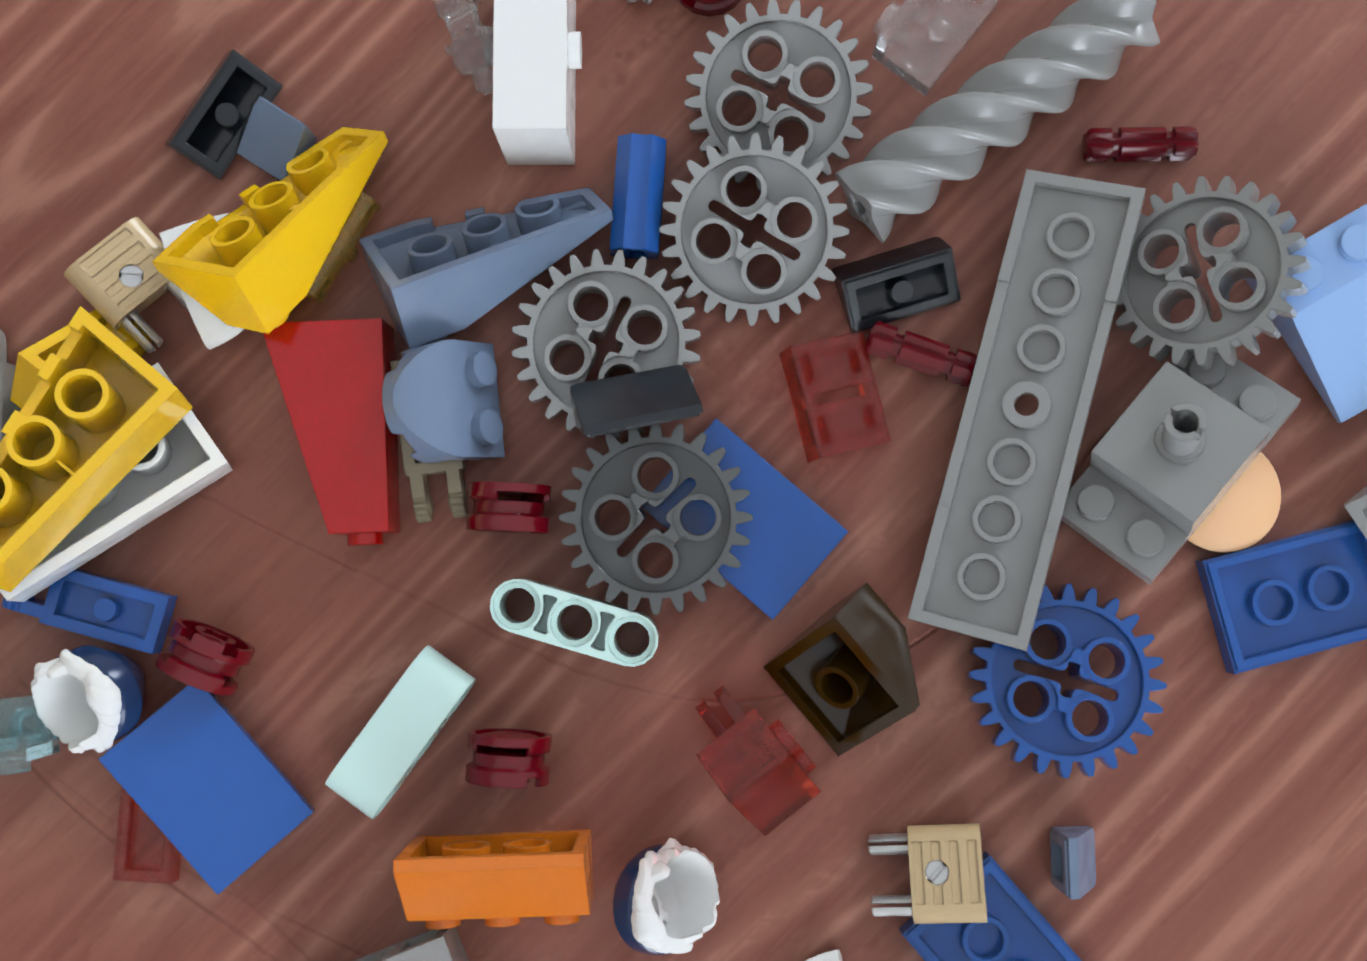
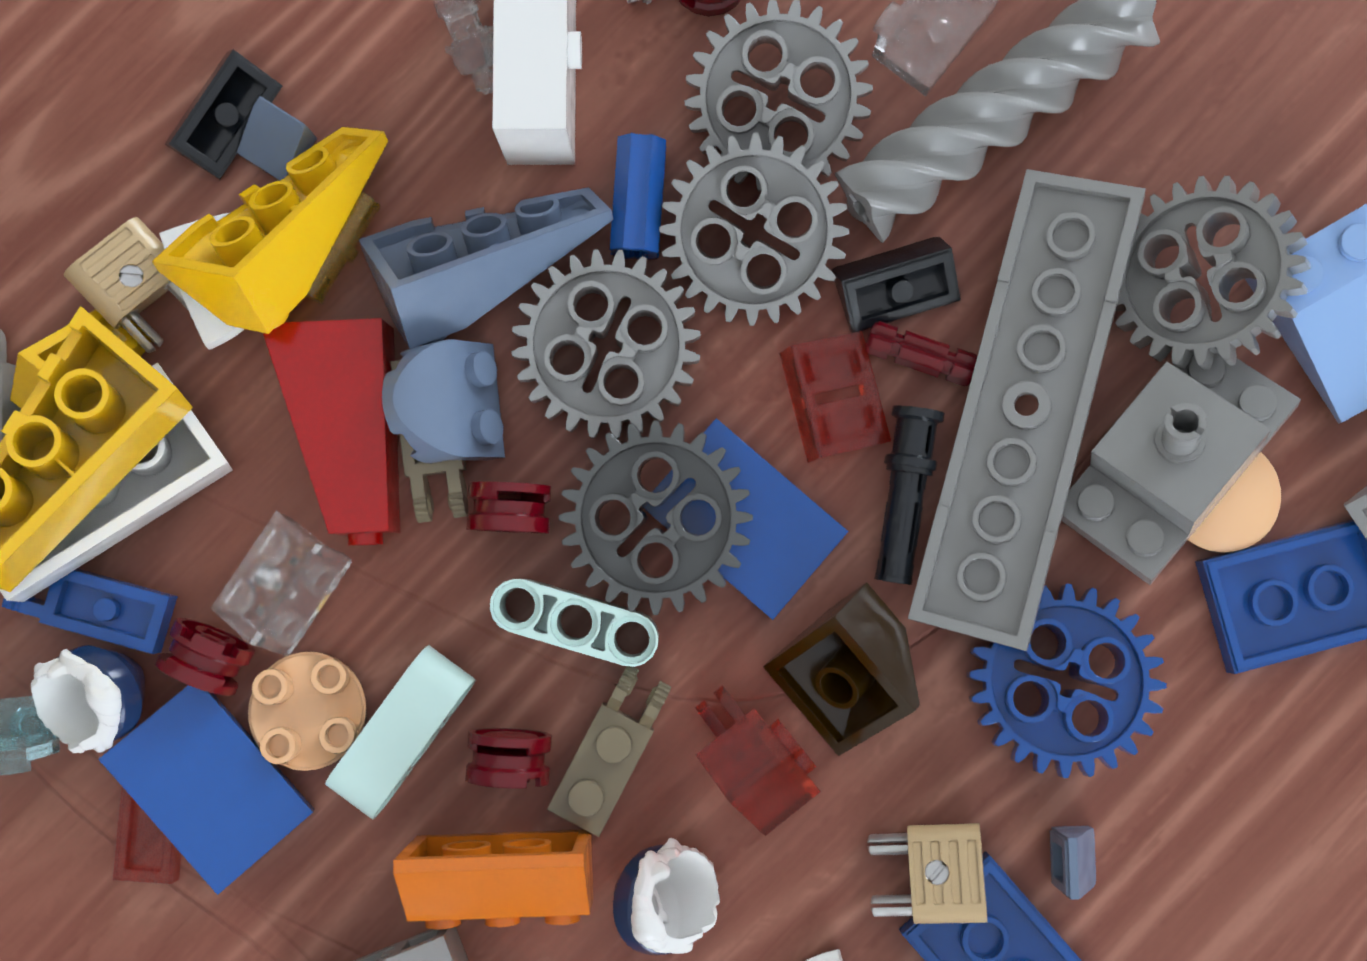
black slope [570,365,703,438] -> none
dark red axle [1082,126,1199,162] -> none
none -> clear bracket [210,511,352,656]
none -> light nougat dish [248,652,367,771]
none -> dark tan hinge [547,666,672,837]
none -> black pin [874,405,945,585]

